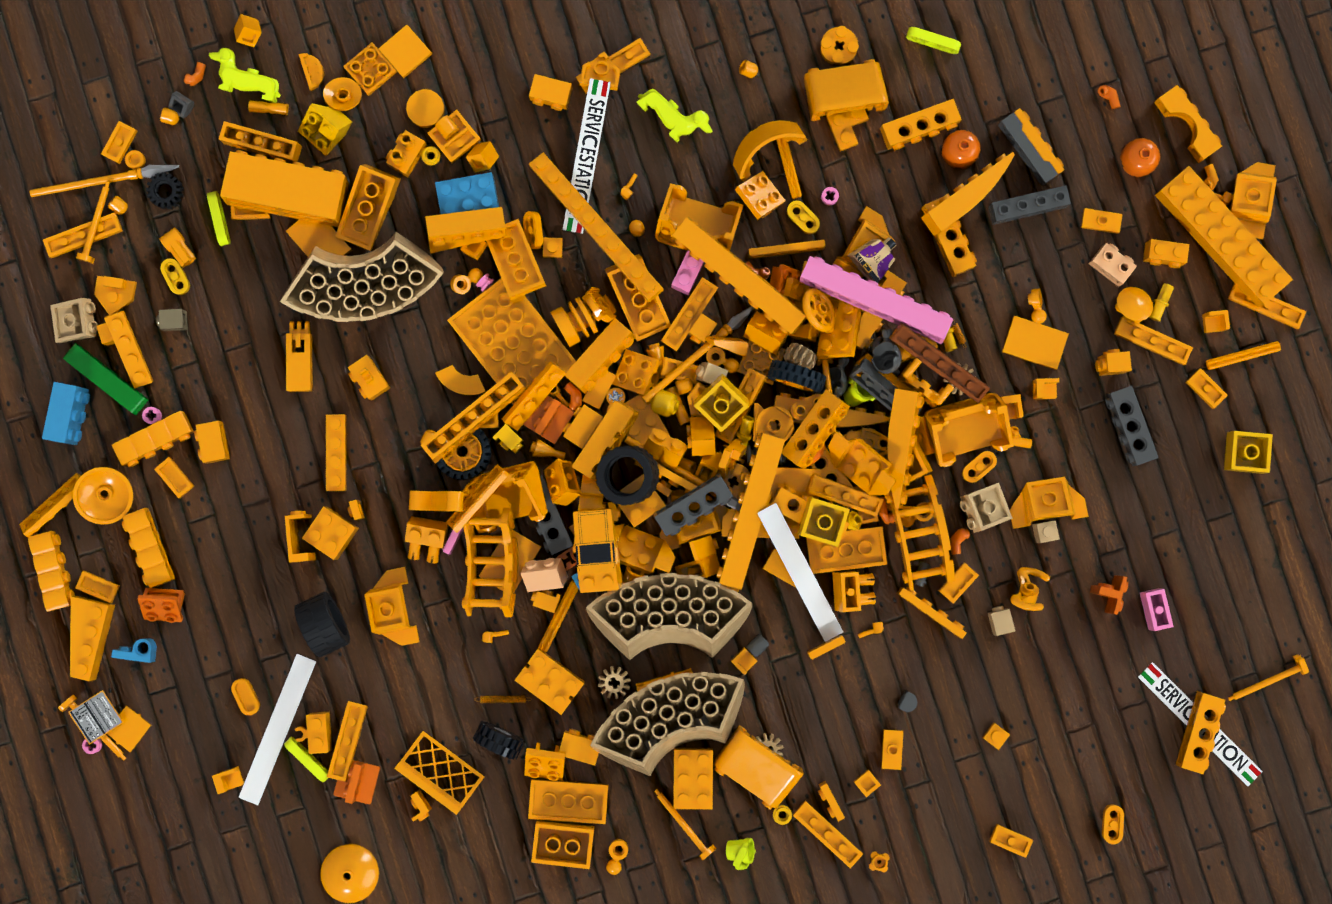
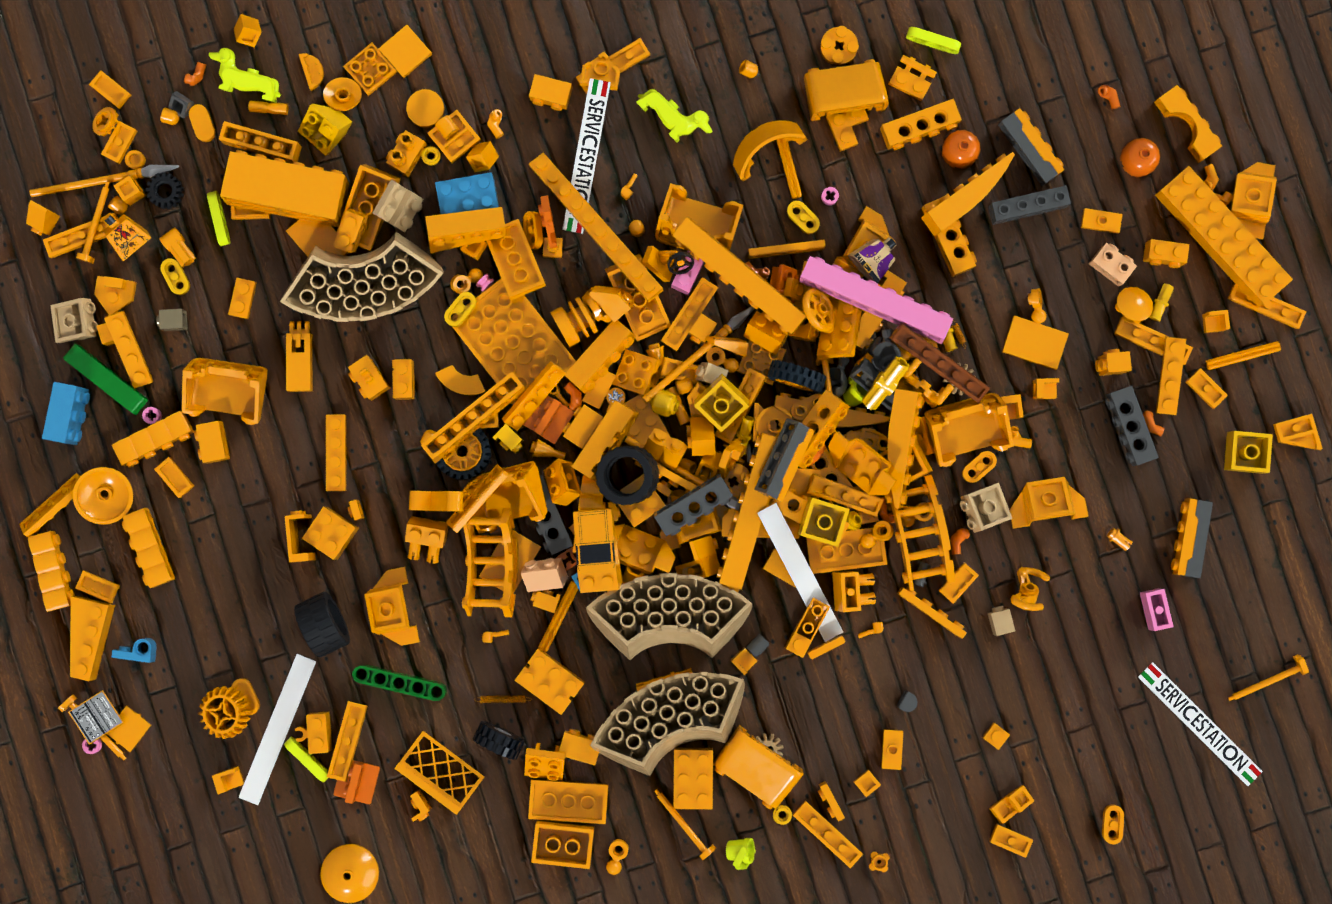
orange bracket [137,588,185,623] -> none
bright pink tile [443,527,464,555] -> none
tan gear [598,666,631,699] -> none
light orange plate [735,171,786,220] -> none
tan gear [784,343,817,370] -> none
tan brick [1032,520,1060,543] -> none
orange bracket [1090,575,1128,615] -> none
light orange brick [1175,691,1226,774] -> none
none -> light orange slope [26,200,60,236]
none -> light orange tile [89,70,131,109]
none -> light orange gear [93,107,119,137]
none -> light orange torso [102,213,151,261]
none -> light orange brick [114,175,146,206]
none -> light orange windscreen [182,358,267,425]
none -> light orange tile [189,104,216,142]
none -> light orange gear [198,686,251,739]
none -> light orange plate [228,278,257,319]
none -> light orange brick [333,209,369,253]
none -> green beam [352,665,447,701]
none -> tan plate [372,180,424,232]
none -> light orange brick [392,359,415,400]
none -> yellow plate [444,292,477,327]
none -> light orange arm [487,109,504,139]
none -> orange wing [538,195,557,249]
none -> light orange slope [589,285,635,322]
none -> light orange piece [641,246,694,282]
none -> dark grey piece [754,418,814,502]
none -> light orange slope [784,598,830,658]
none -> light orange plate [861,521,894,549]
none -> yellow piece [862,356,910,410]
none -> light orange plate [888,55,937,102]
none -> light orange slope [989,785,1034,824]
none -> light orange pin [1107,528,1133,551]
none -> orange arm [1143,411,1165,437]
none -> light orange plate [1156,337,1186,415]
none -> piece [1171,498,1213,579]
none -> light orange wing [1273,414,1323,450]

